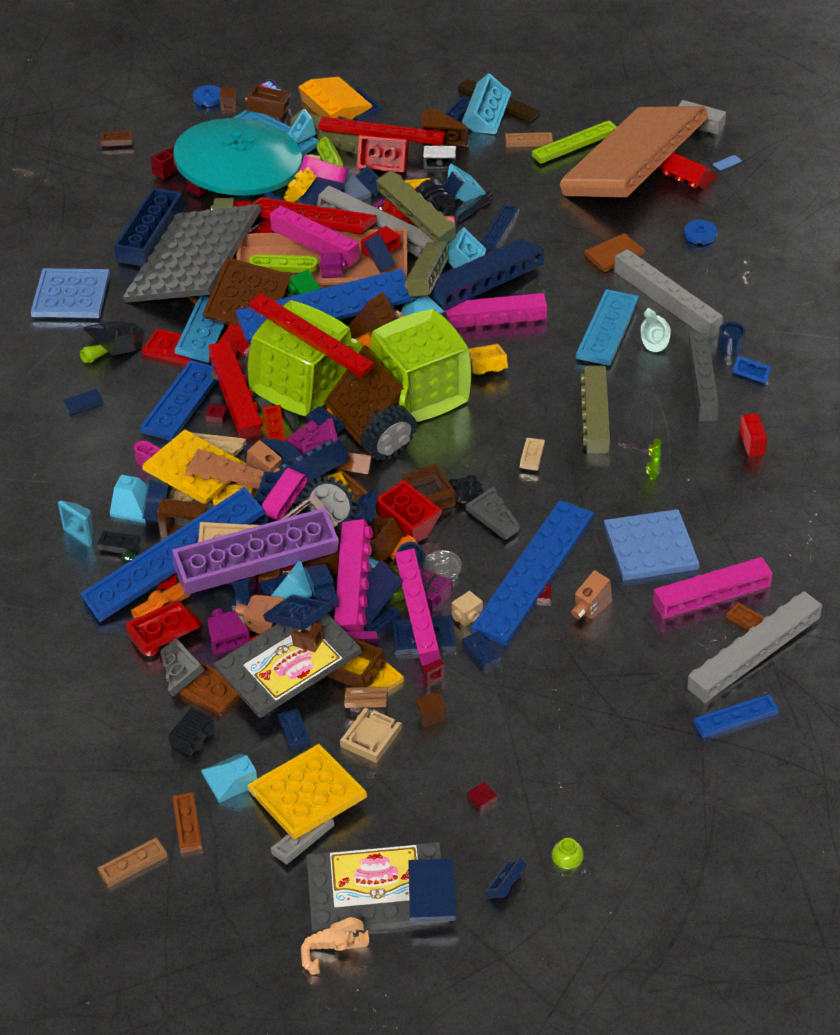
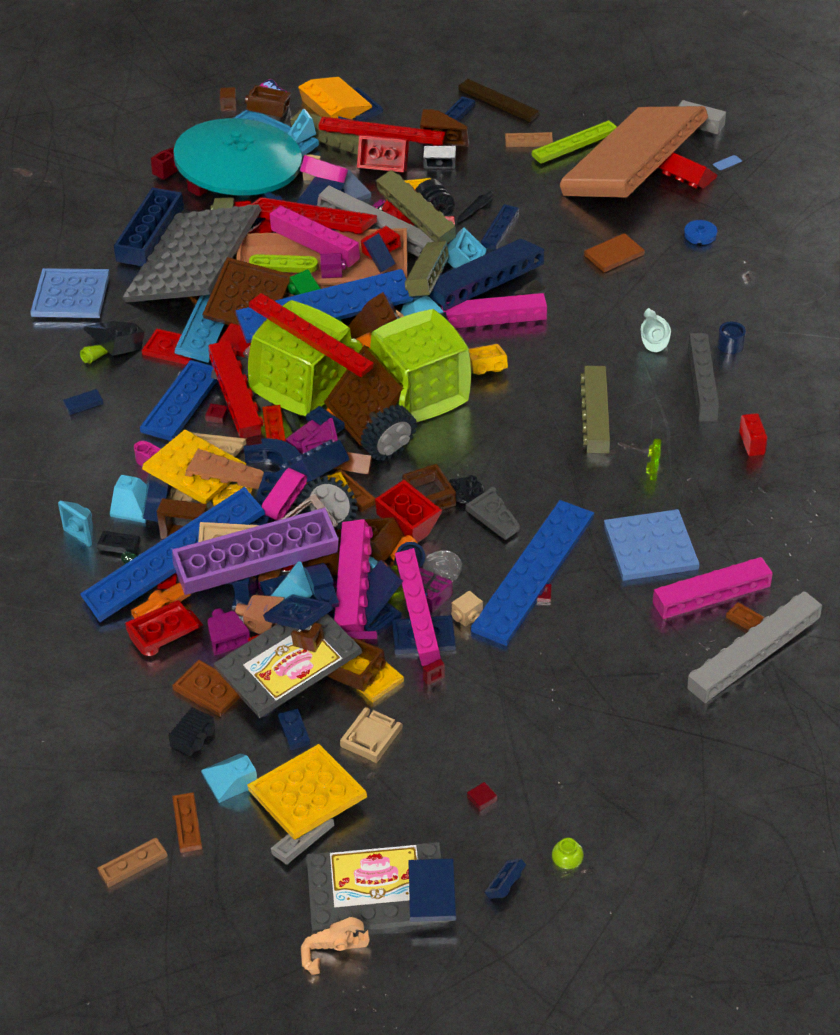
reddish brown plate [100,131,133,147] -> none
dark grey wing [160,638,205,696] -> none
blue plate [193,85,220,107] -> none
nougat torso [246,440,282,483] -> none
yellow plate [283,167,317,202] -> none
lime plate [317,137,343,167] -> none
medium nougat tile [344,687,388,708] -> none
dark blue plate [355,490,378,524] -> none
dark blue plate [356,165,380,196] -> none
reddish brown panel [416,692,446,727] -> none
dark blue tile [444,171,463,198] -> none
medium azure slope [447,164,486,202] -> none
medium azure slope [462,73,511,134] -> none
dark blue plate [462,631,501,670] -> none
tan plate [520,438,545,471] -> none
nougat torso [571,570,612,619] -> none
dark azure plate [576,289,639,366] -> none
light grey brick [614,249,723,339] -> none
blue tile [693,694,779,738] -> none
blue slope [732,355,772,384] -> none

